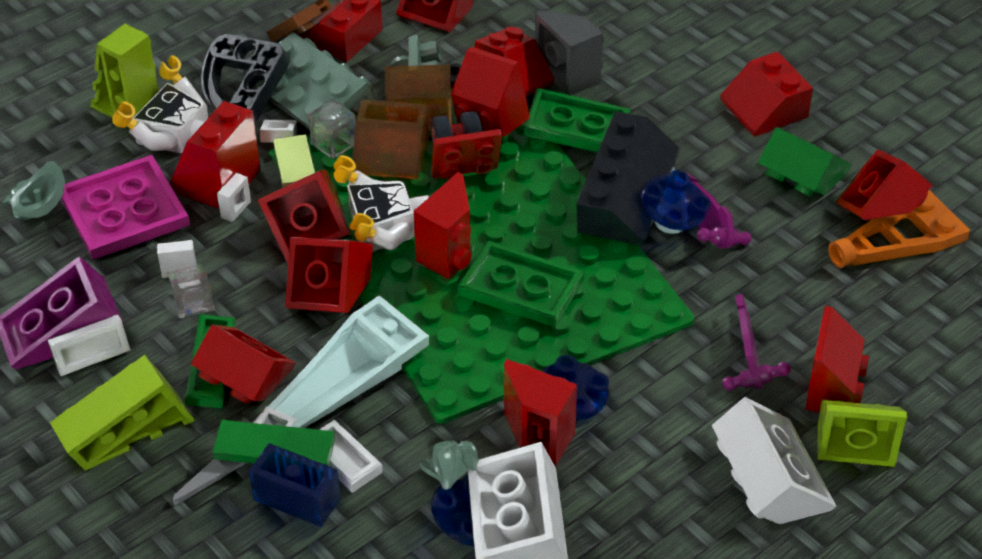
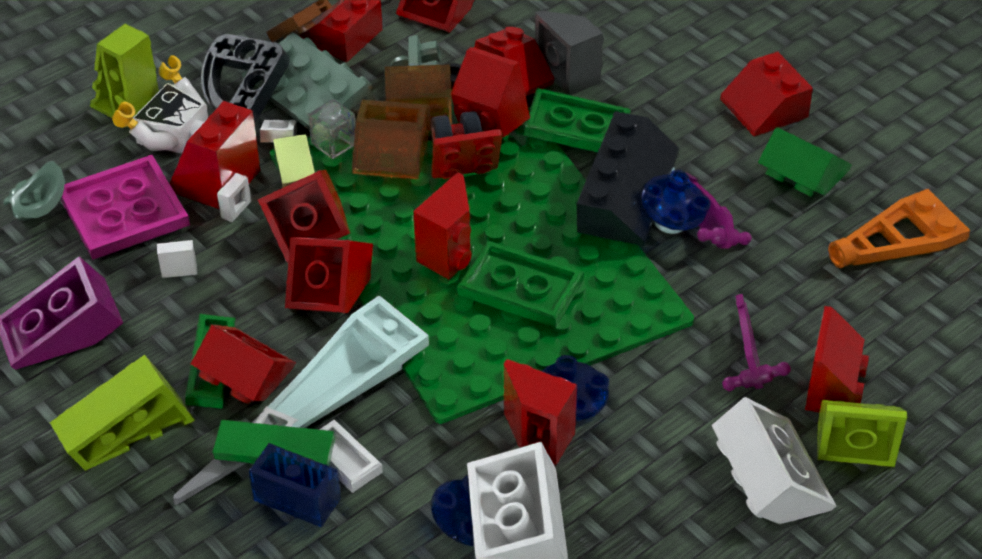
white tile [48,315,131,376] -> none
clear brick [167,264,215,319] -> none
torso [333,155,429,252] -> none
sand green hat [419,440,479,490] -> none
red slope [835,149,933,220] -> none

